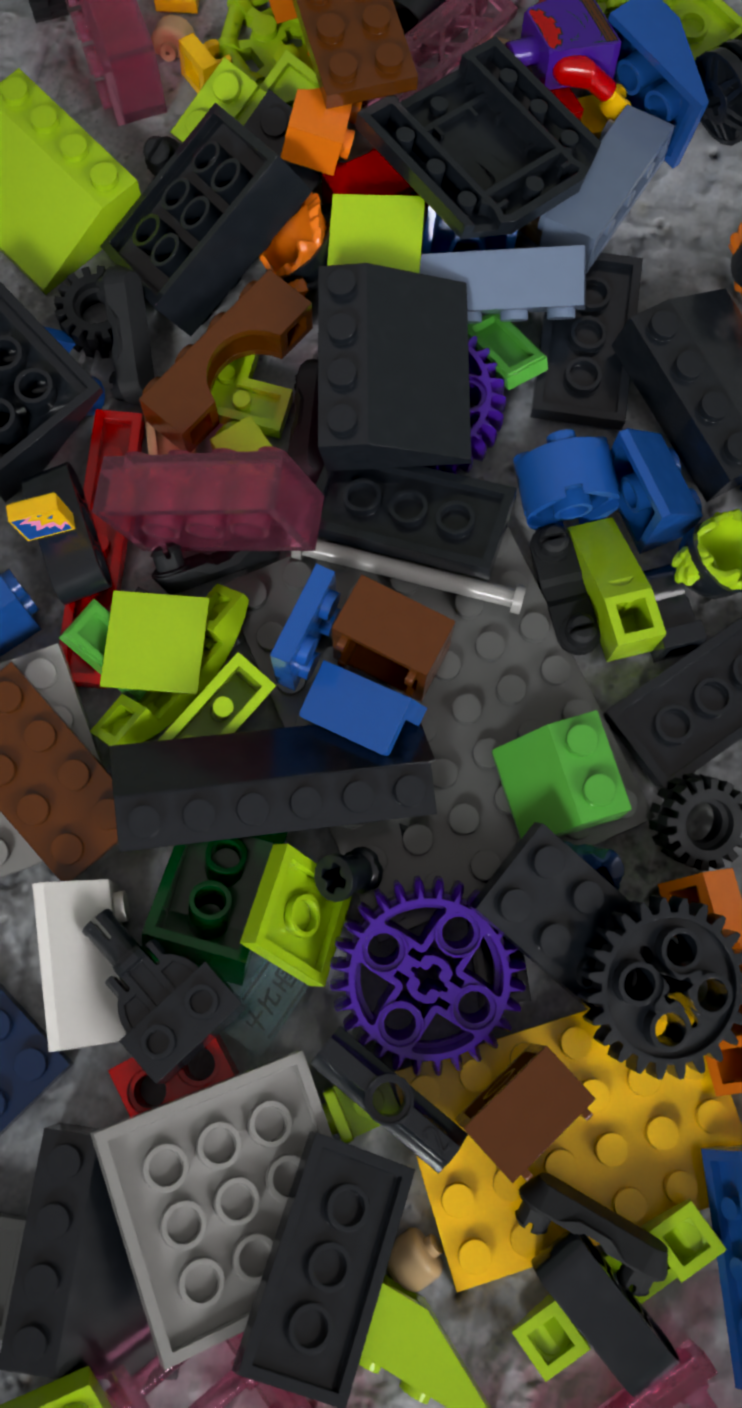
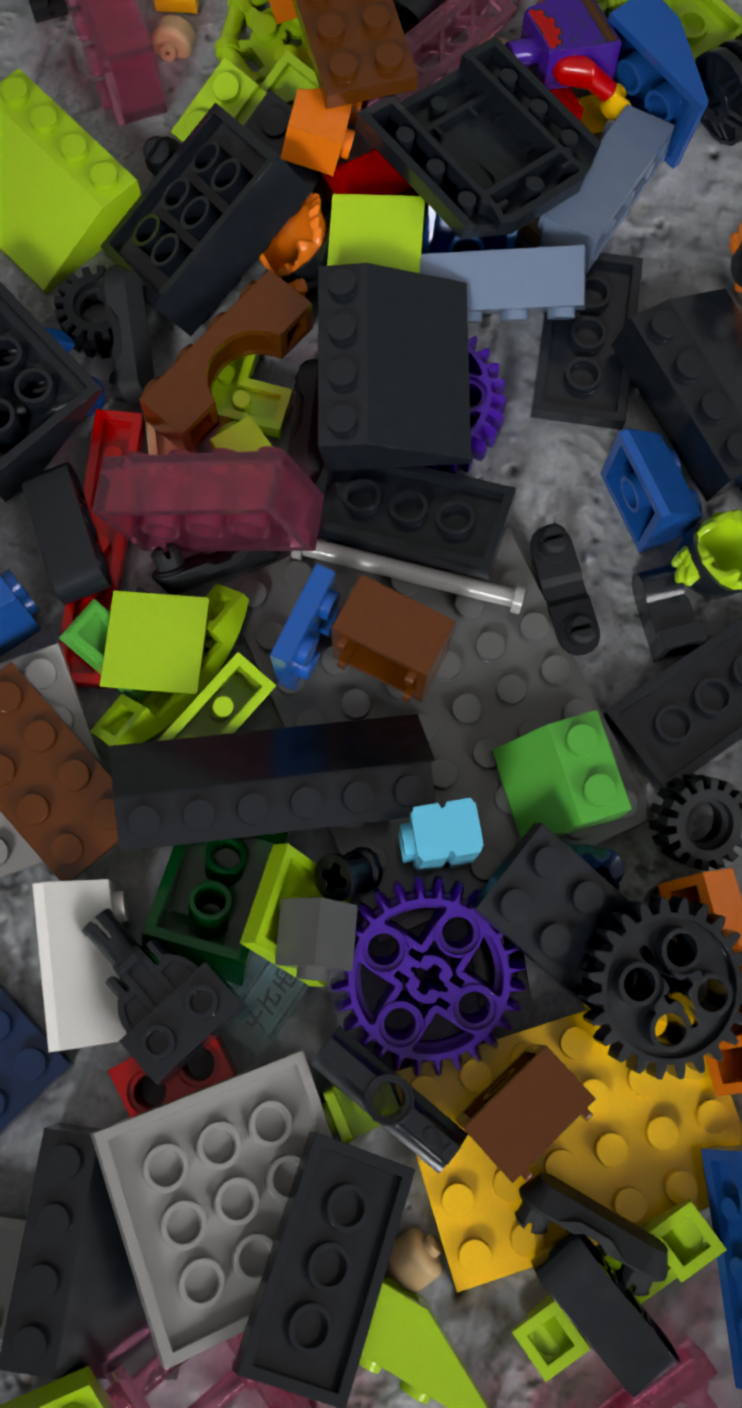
yellow tile [6,492,76,541] -> none
yellow tile [178,33,232,94] -> none
blue panel [299,660,427,756] -> none
bright green tile [468,314,548,391] -> none
blue brick [513,429,621,530] -> none
lime slope [566,517,666,662] -> none
none -> dark grey brick [275,897,358,981]
none -> medium azure brick [398,798,484,874]

